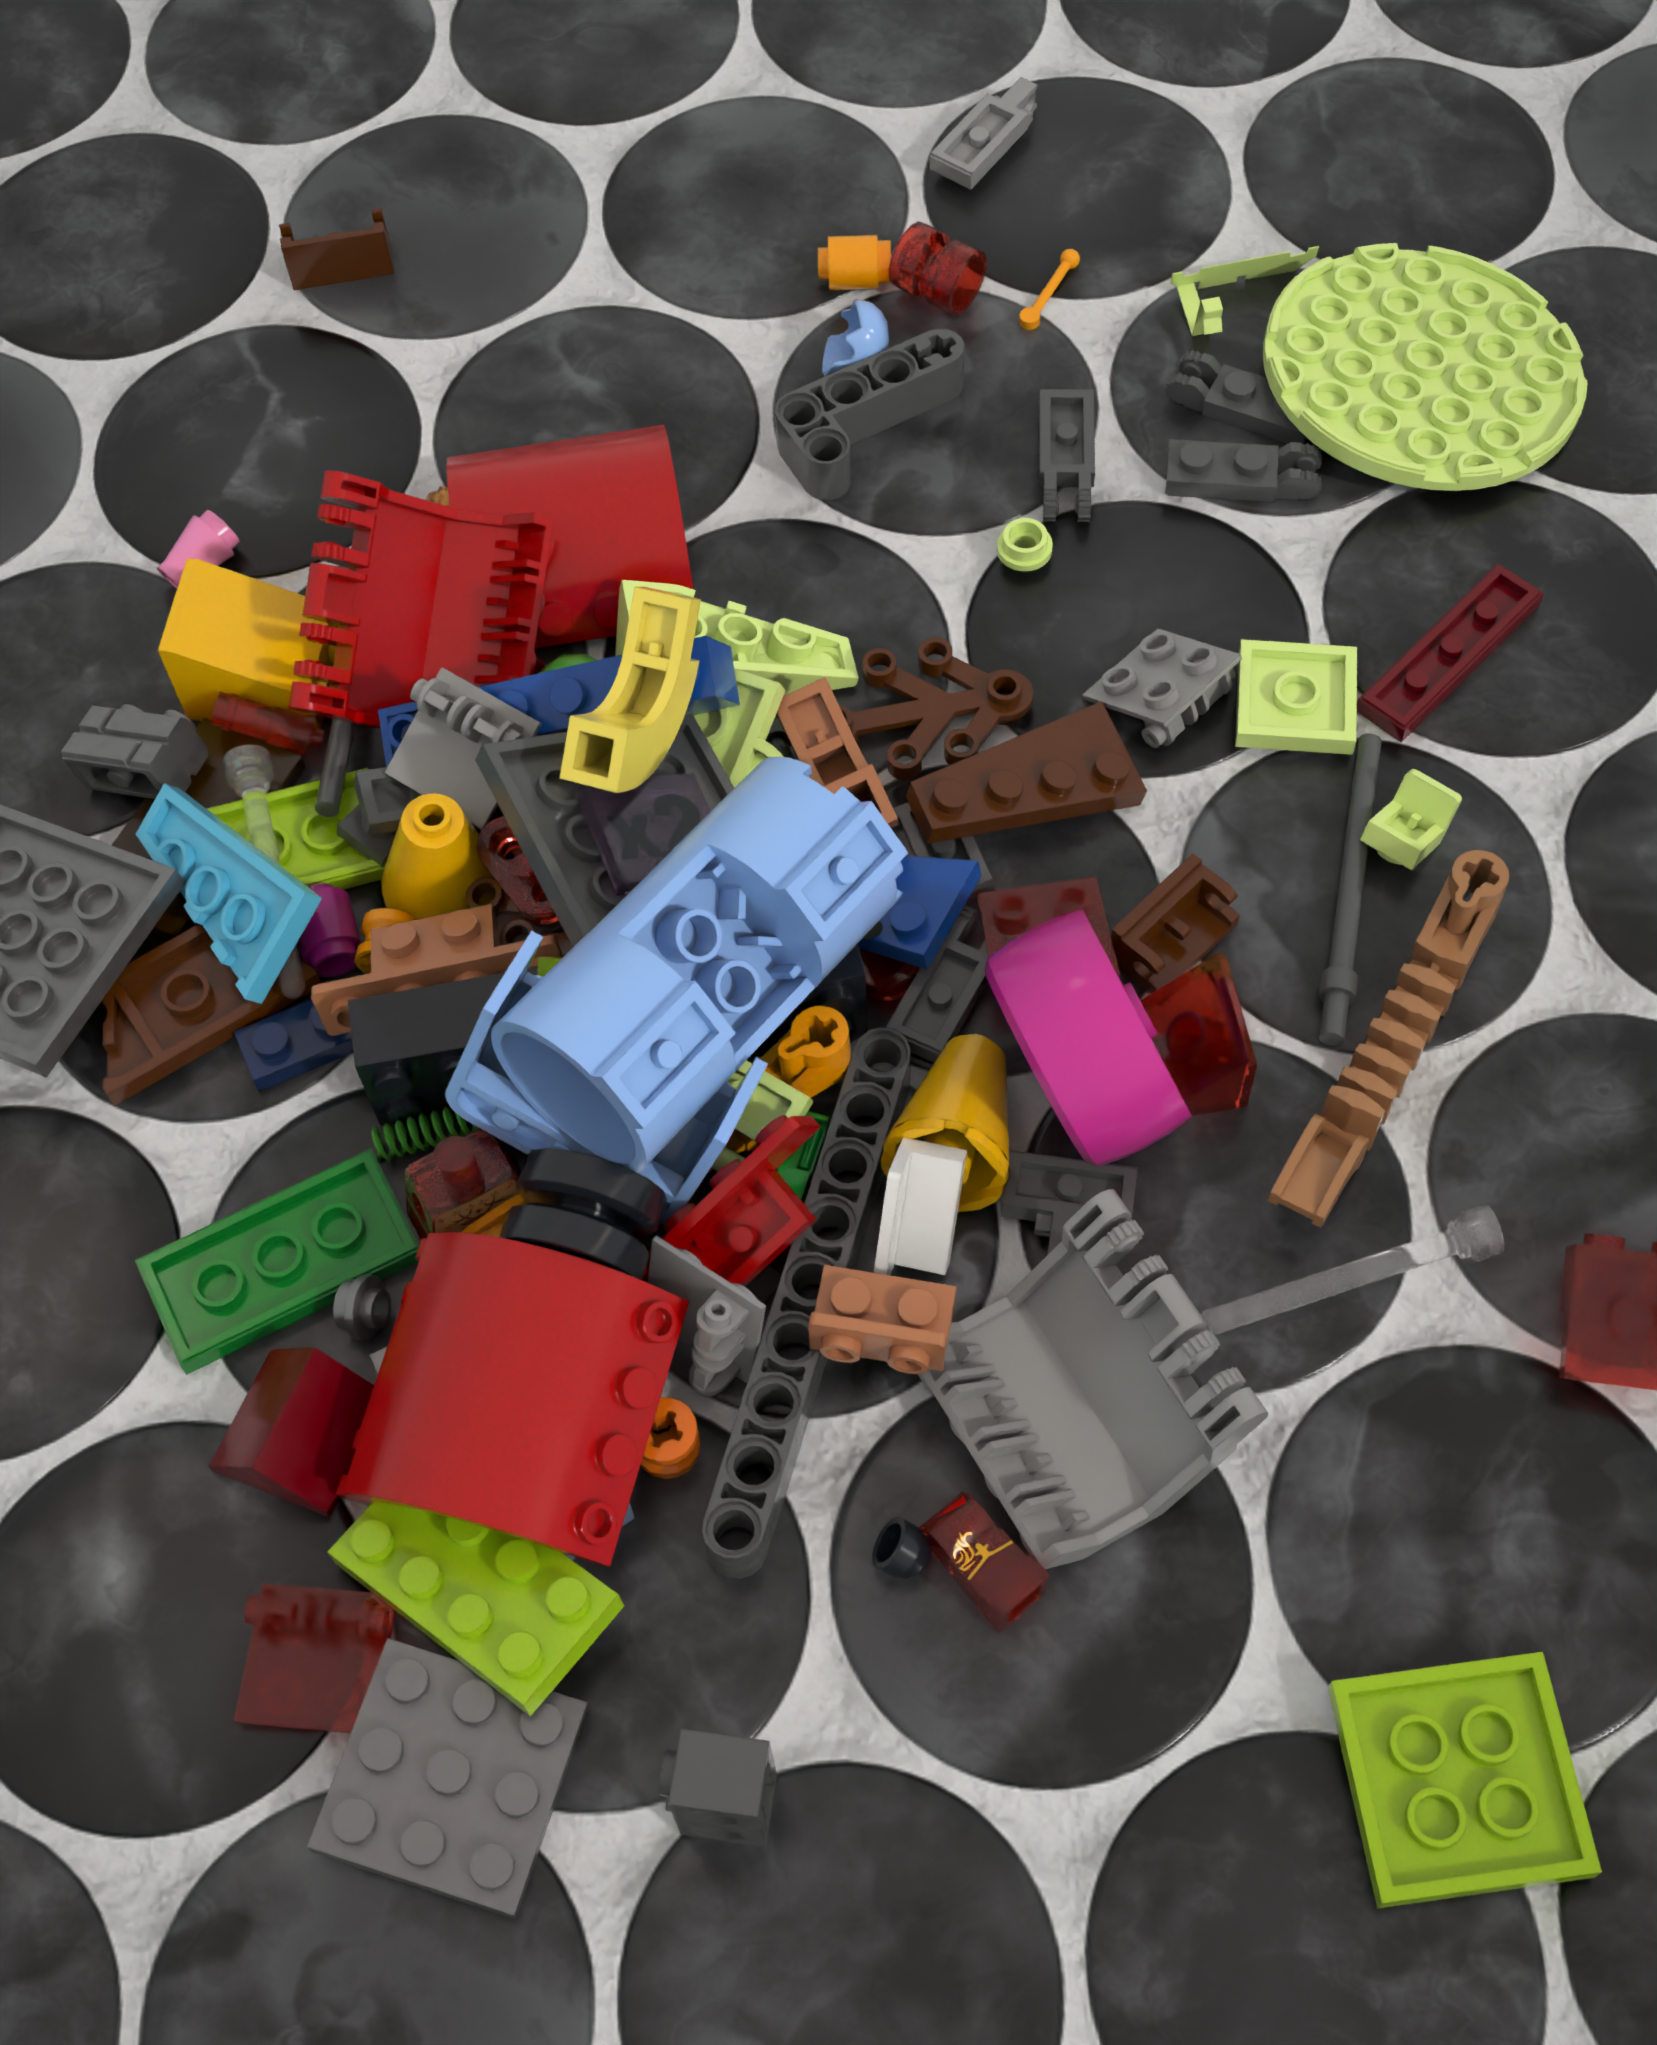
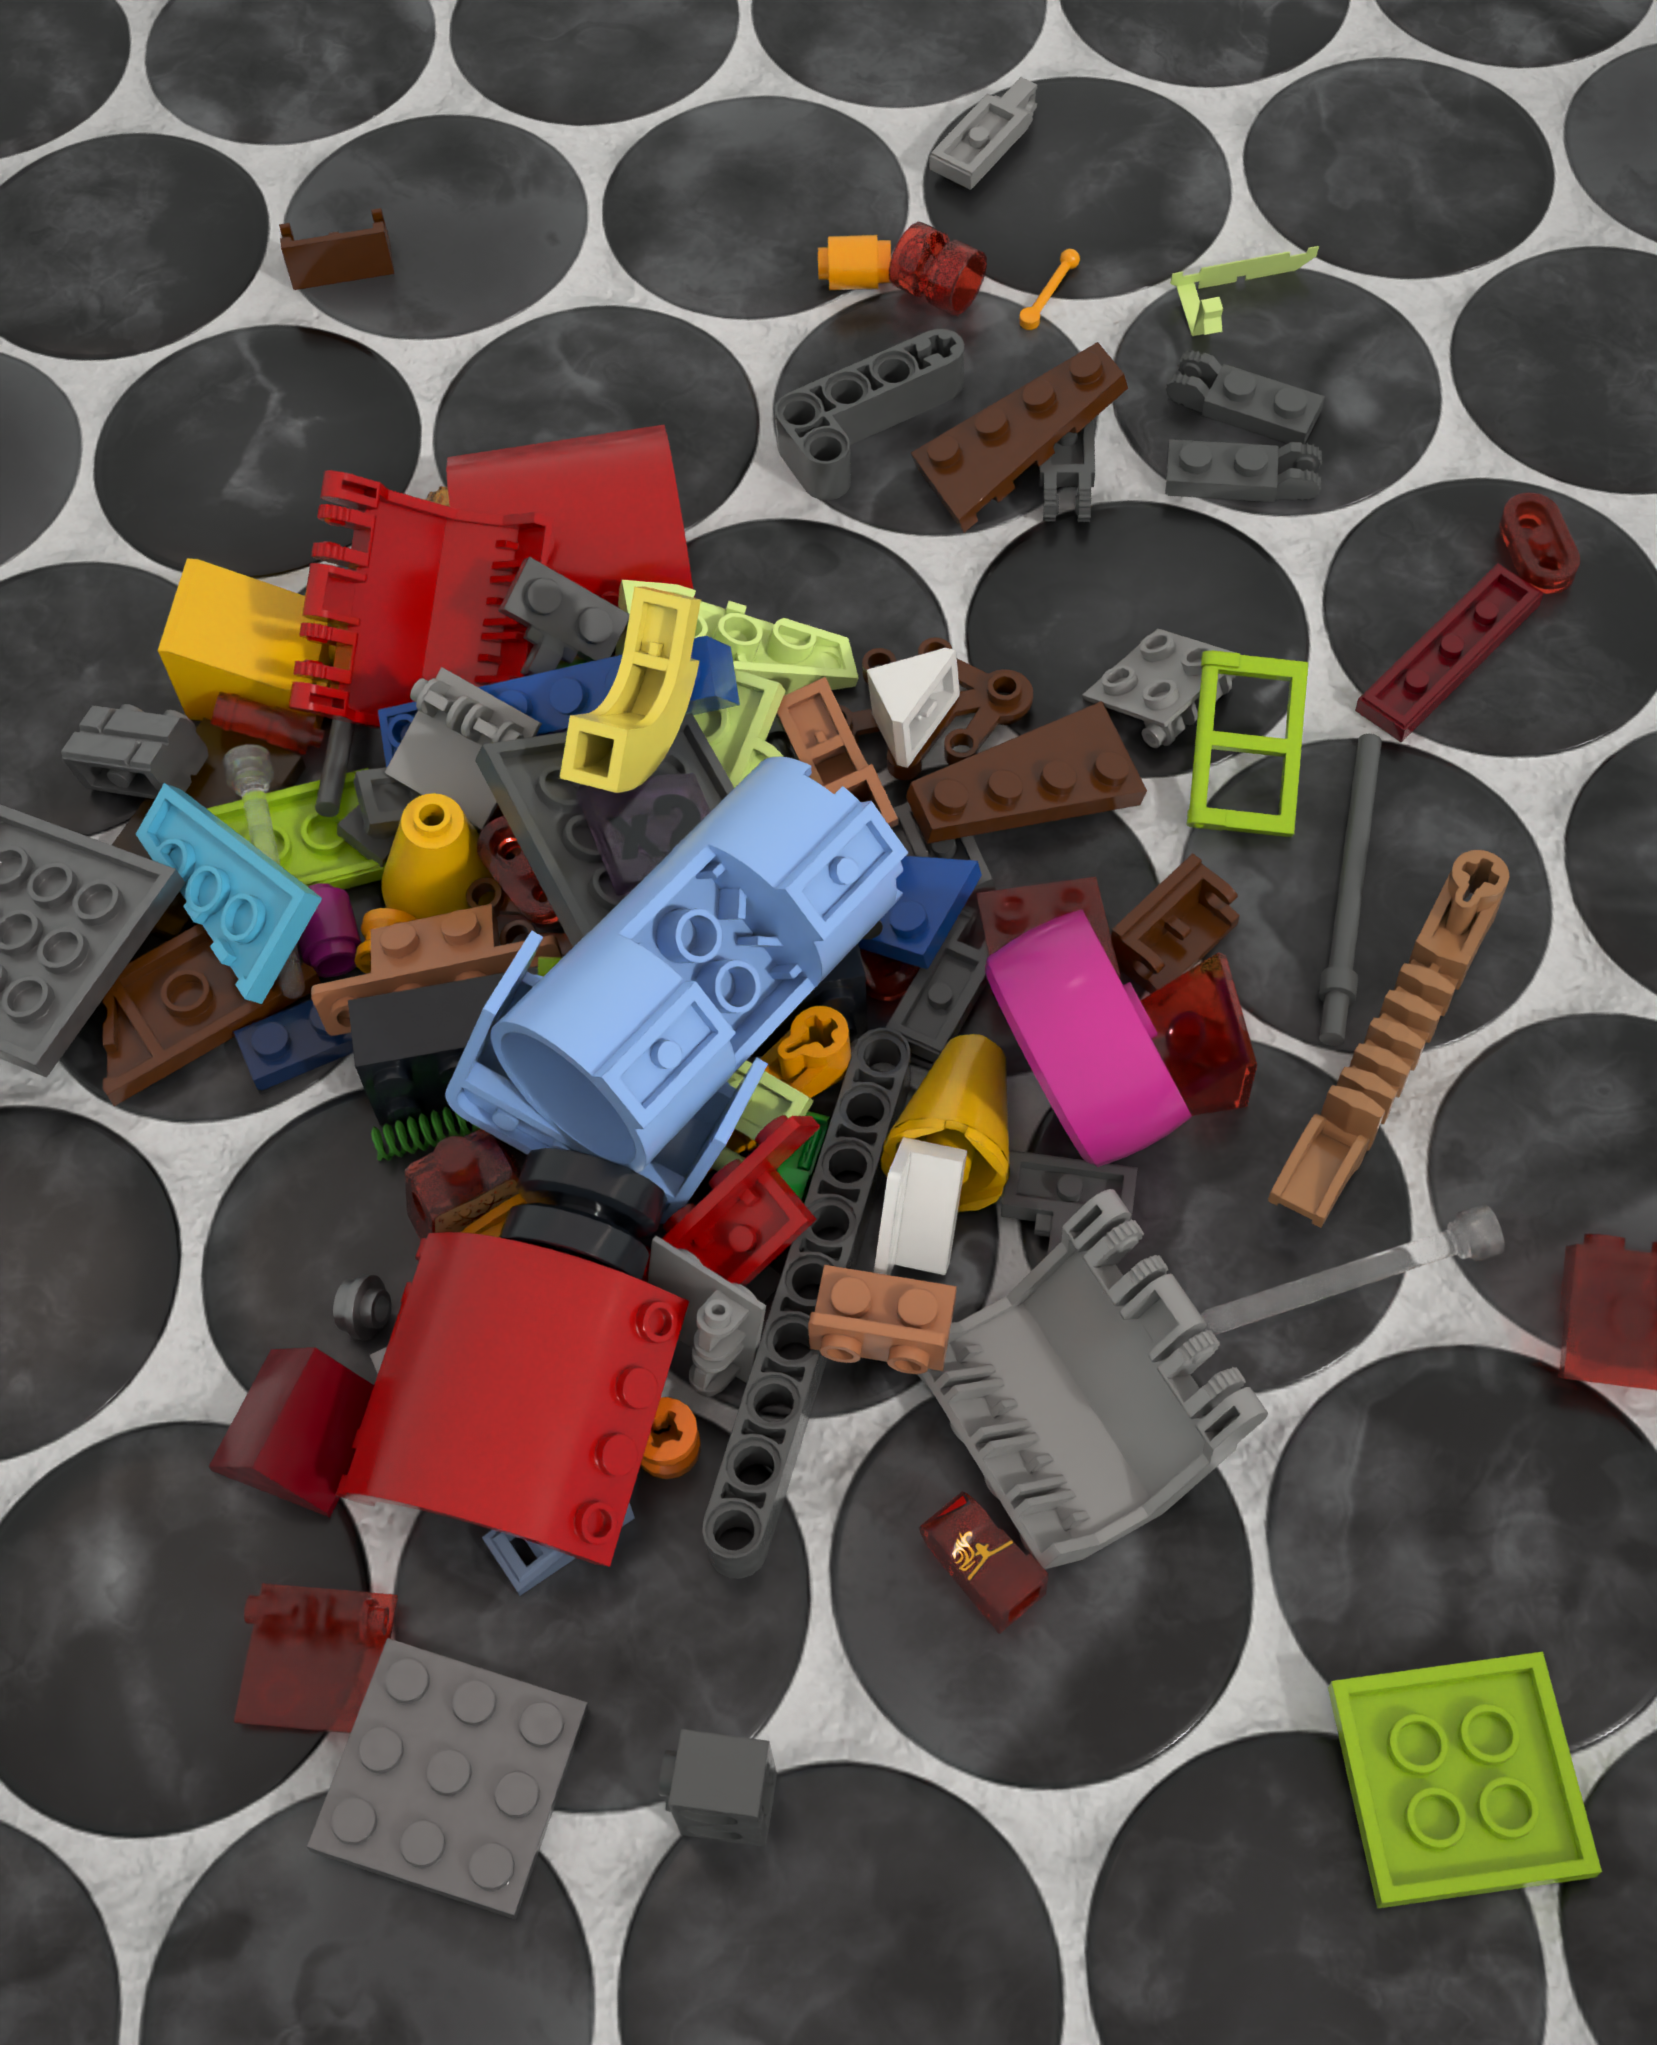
green tile [135,1148,419,1375] -> none
bright pink cone [157,510,240,589] -> none
lime plate [327,1502,624,1717] -> none
light blue hair [822,299,889,377] -> none
black hinge [872,1517,932,1579] -> none
yellowish green plate [997,518,1053,571] -> none
yellowish green plate [1235,639,1357,755] -> none
yellowish green tile [1263,243,1587,491] -> none
yellowish green bracket [1360,769,1462,870] -> none
none -> dark grey hinge [498,557,630,676]
none -> white slope [867,648,960,768]
none -> reddish brown wing [911,342,1128,533]
none -> lime window [1186,650,1309,837]
none -> clear red plate [1499,492,1580,594]

